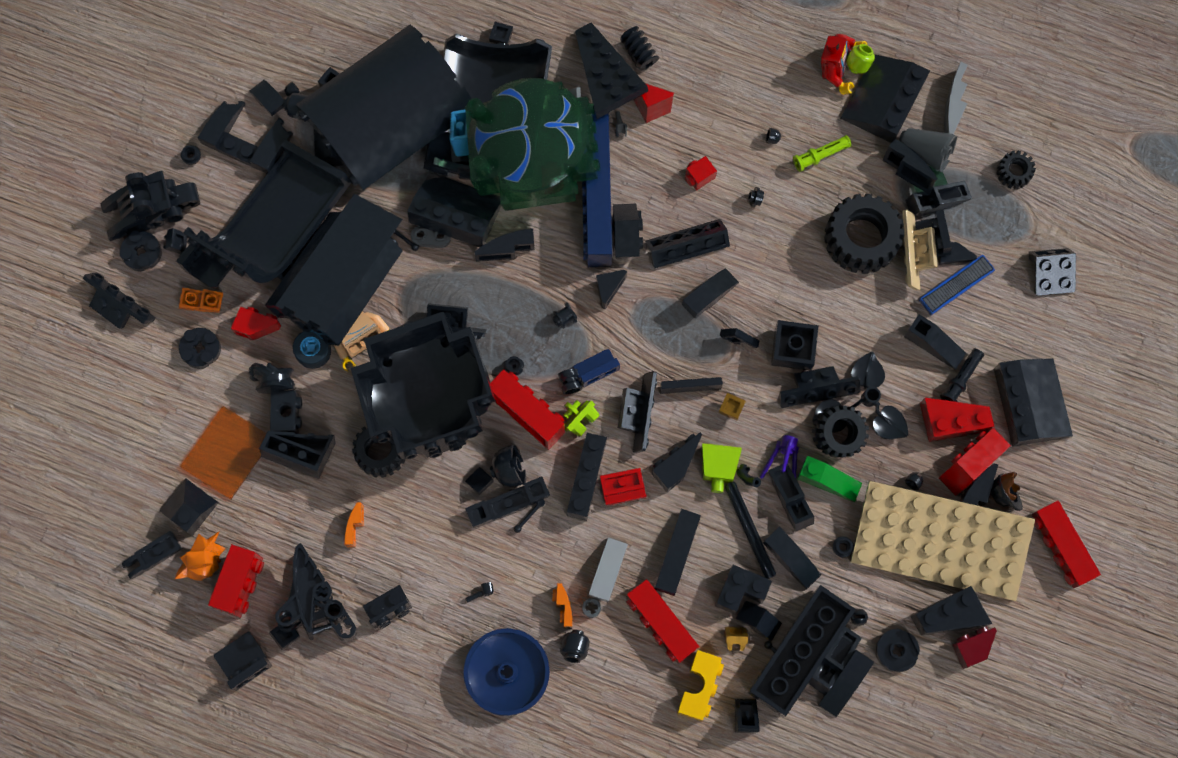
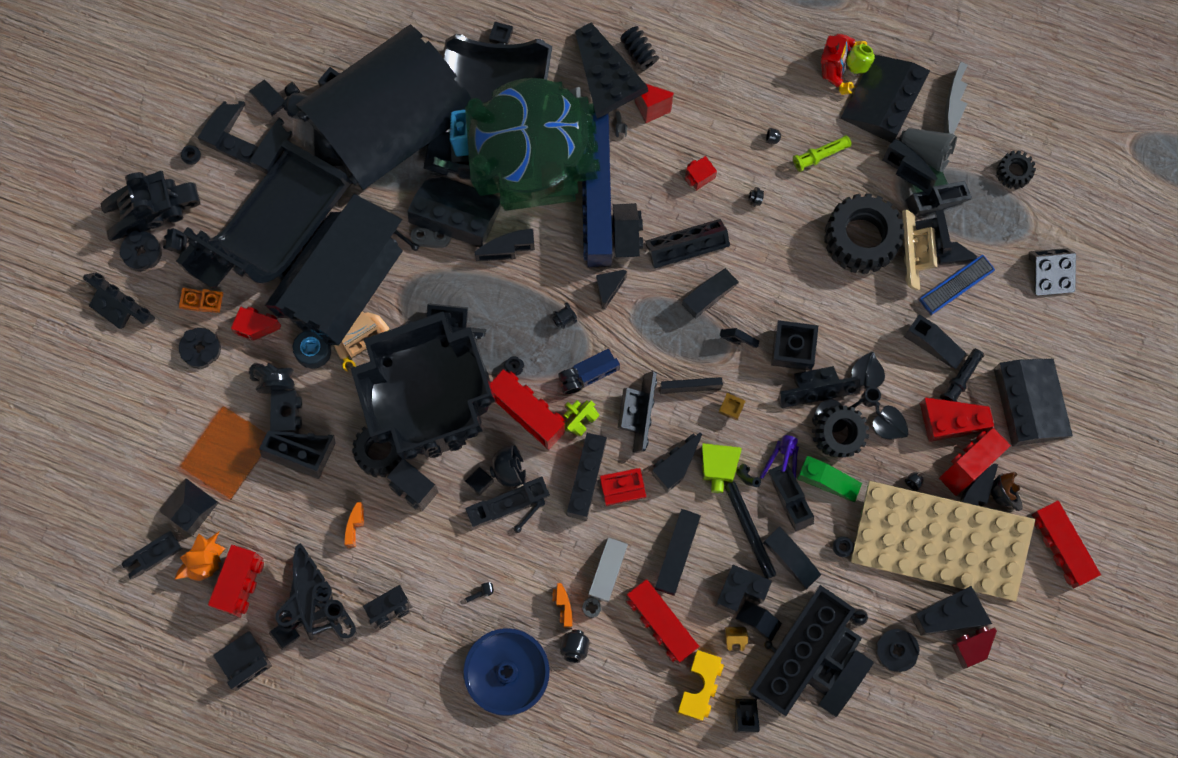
none -> black brick [387,459,439,511]

